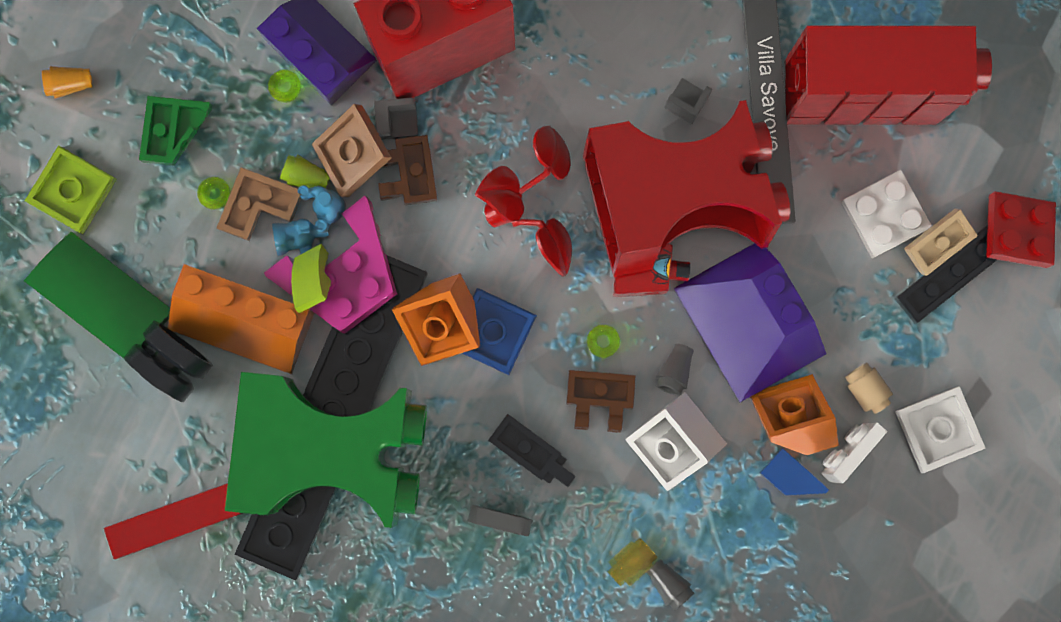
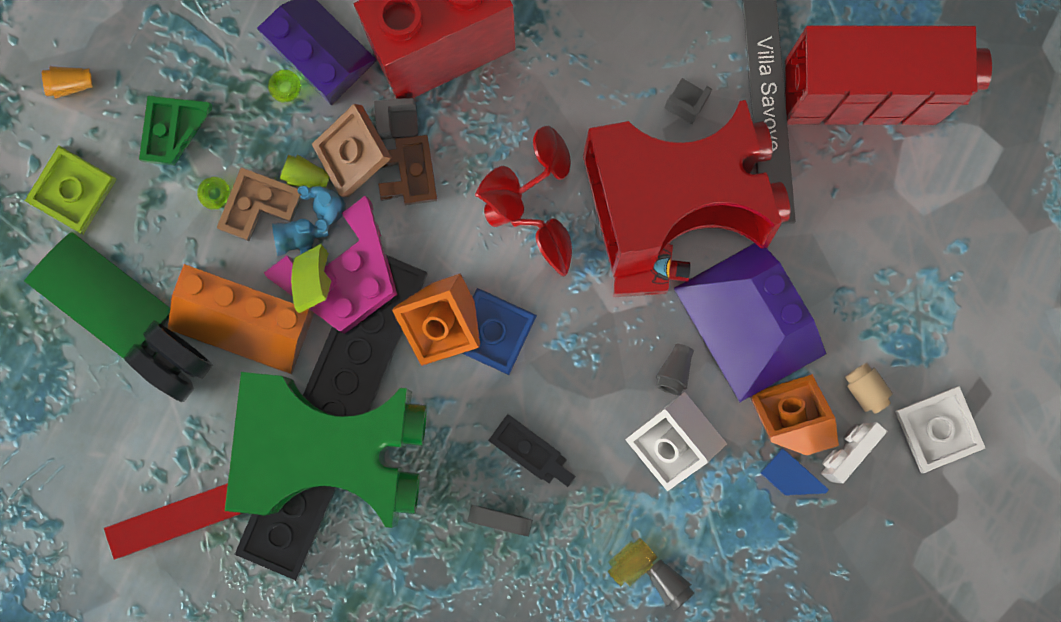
reddish brown plate [566,370,636,433] -> none
clear neon green plate [587,325,620,358] -> none
white plate [841,170,932,259] -> none
black tile [894,224,997,324] -> none
tan plate [904,209,978,276] -> none
red plate [986,191,1056,268] -> none

